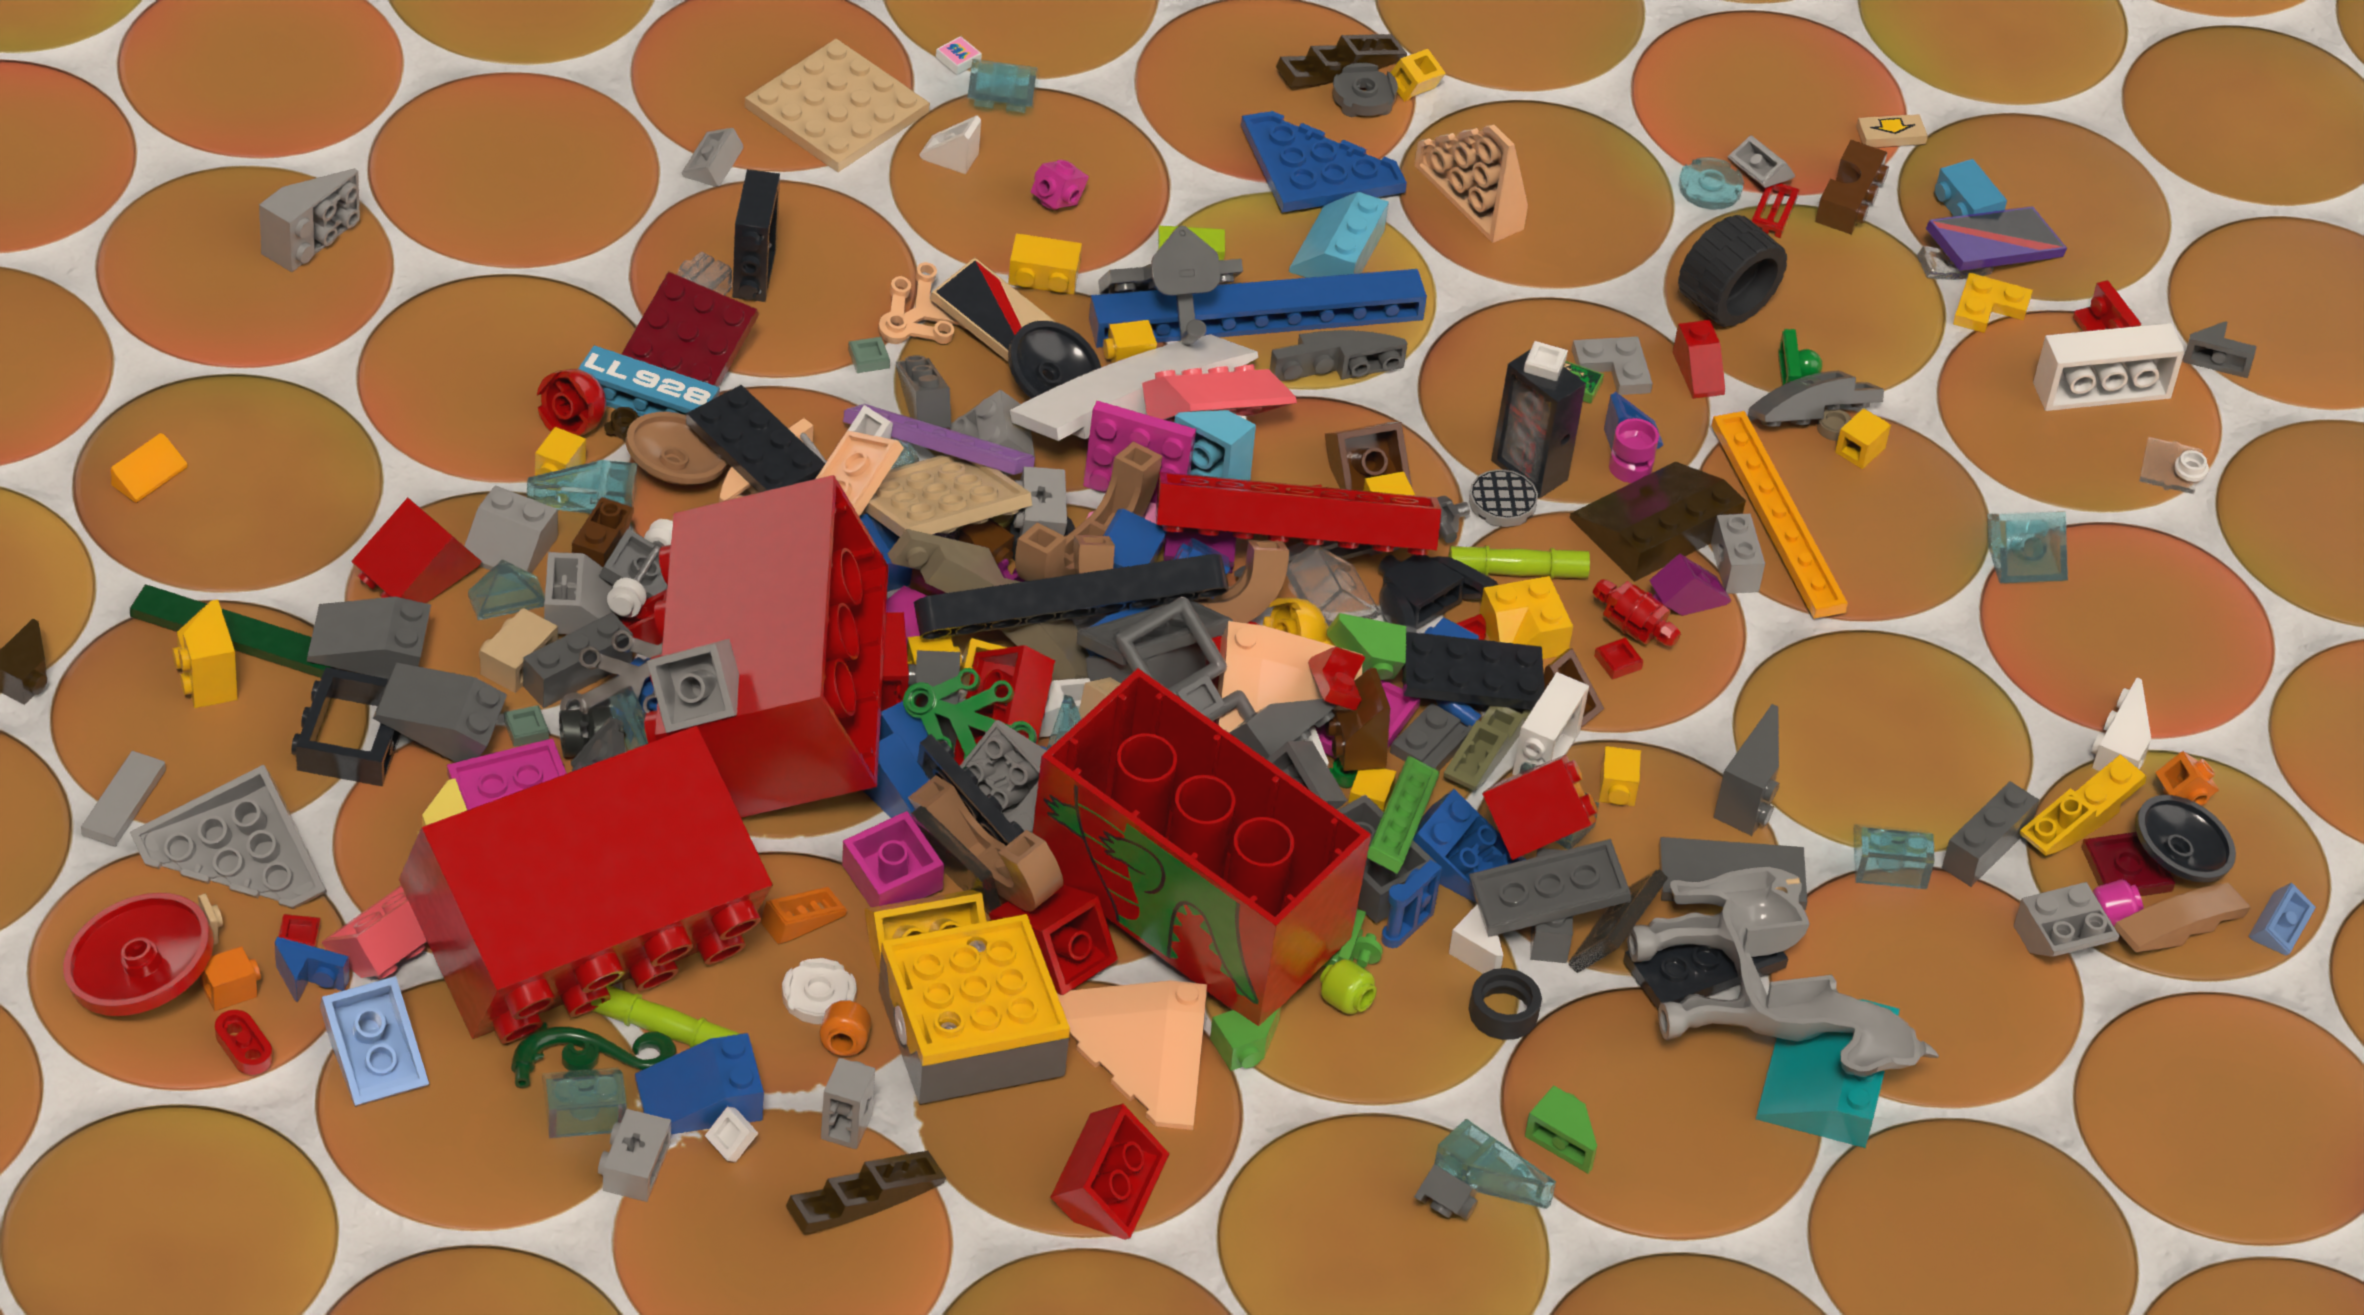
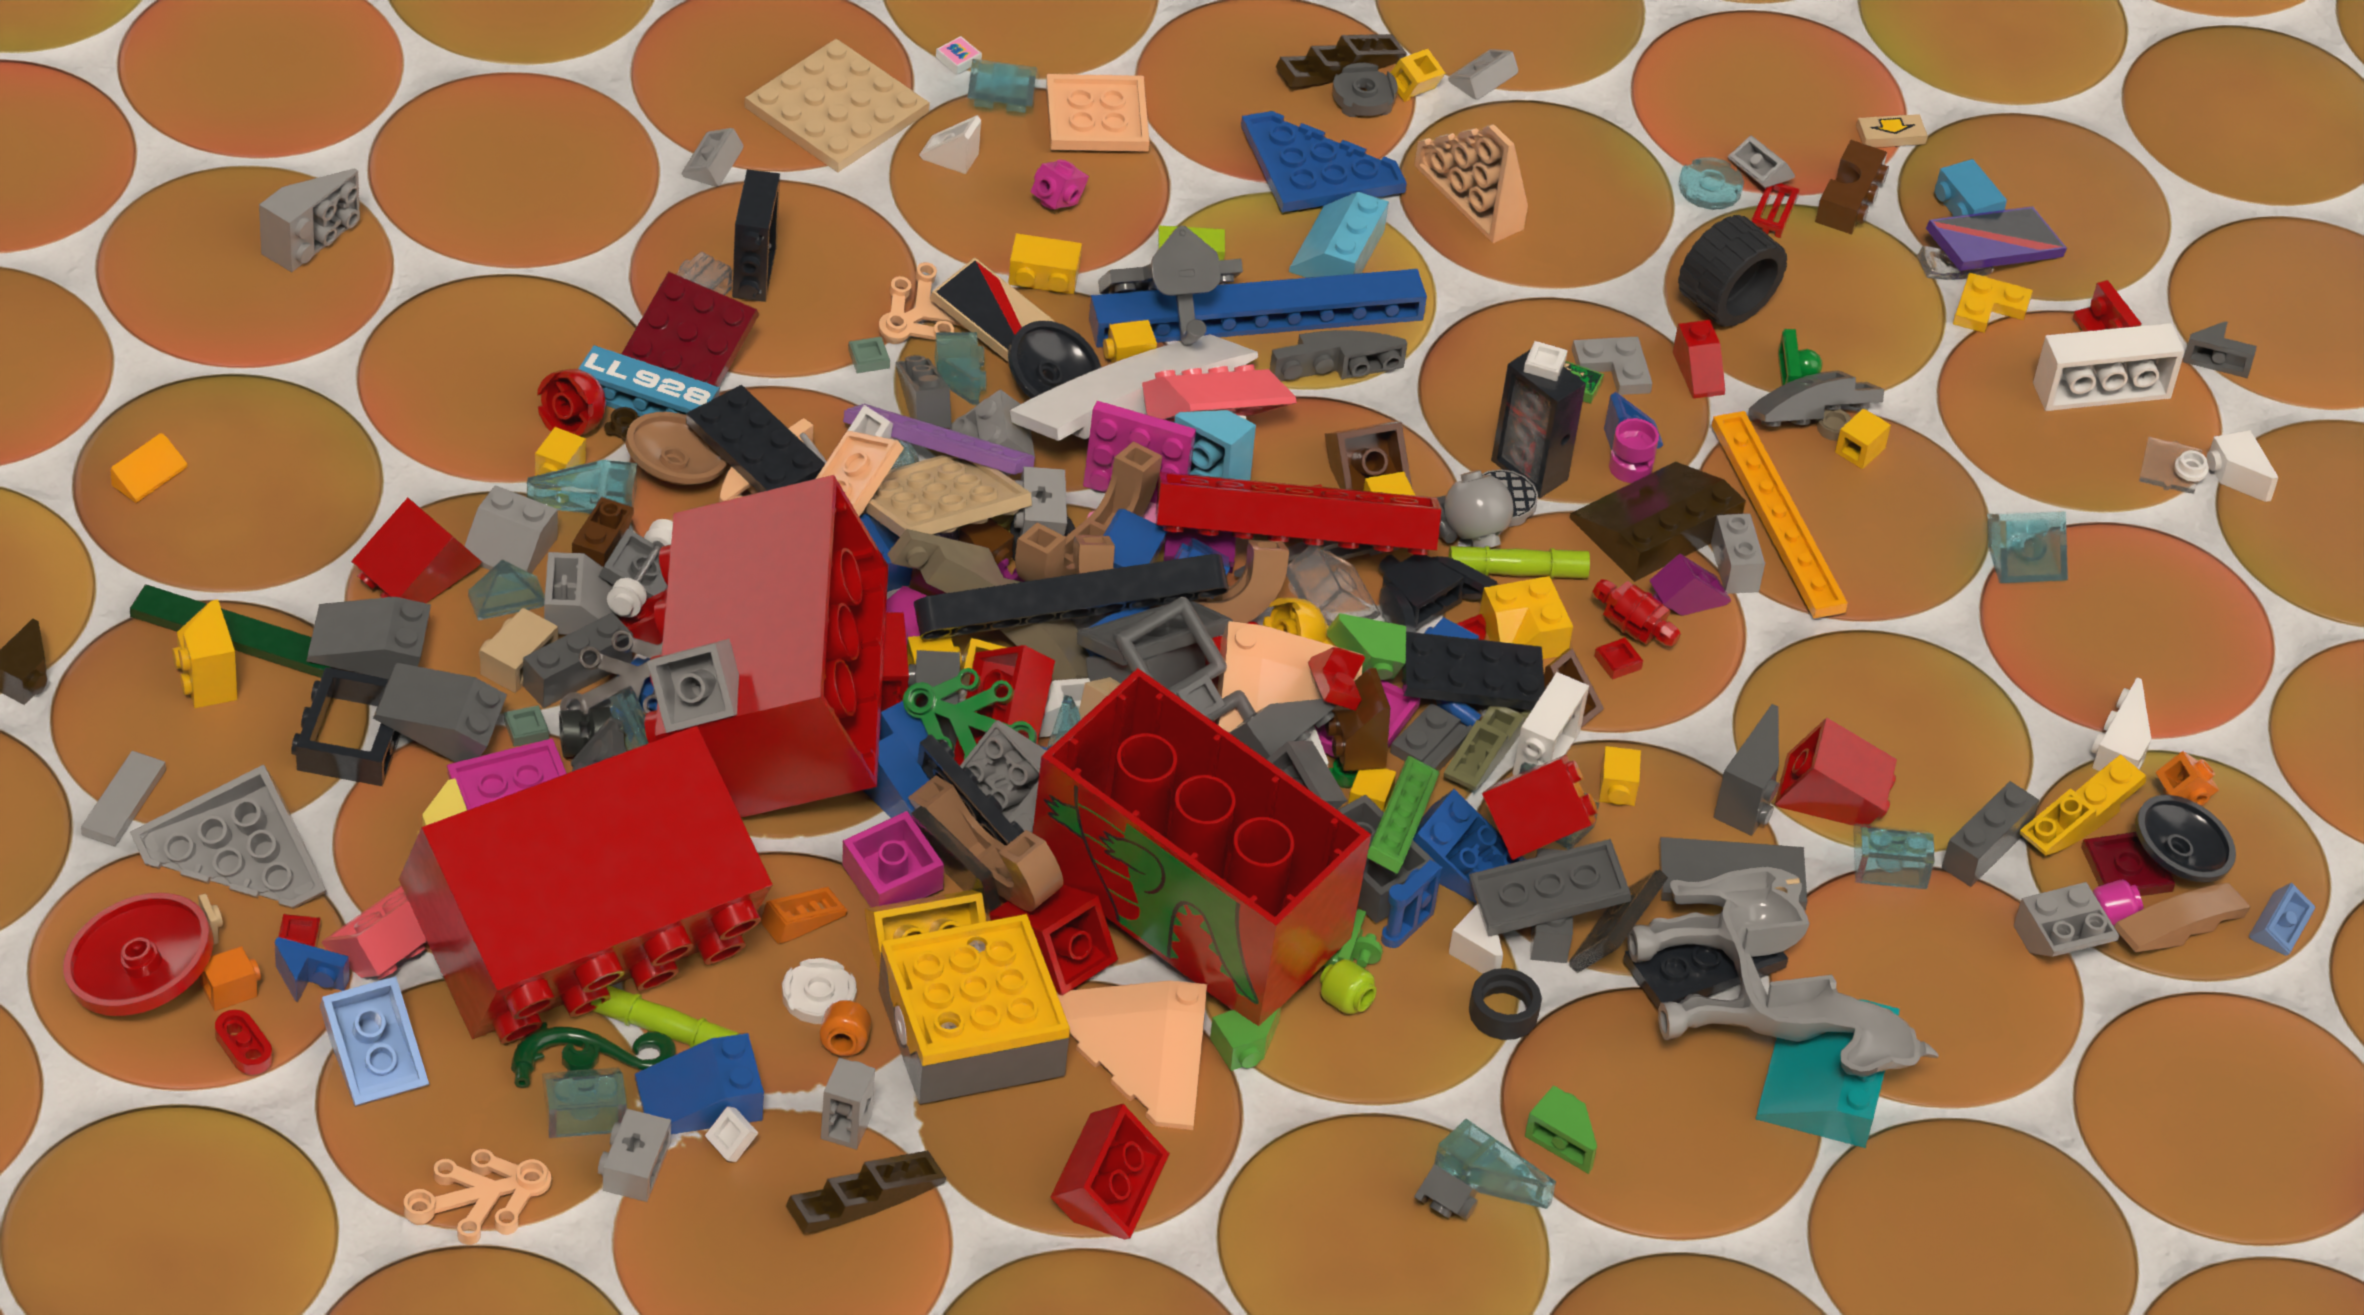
none -> light nougat plant [404,1149,551,1245]
none -> clear light blue slope [934,332,986,405]
none -> light nougat plate [1046,74,1149,151]
none -> light grey brick [1444,470,1513,548]
none -> light grey slope [1448,49,1518,99]
none -> red slope [1775,717,1897,828]
none -> white slope [2206,430,2278,502]

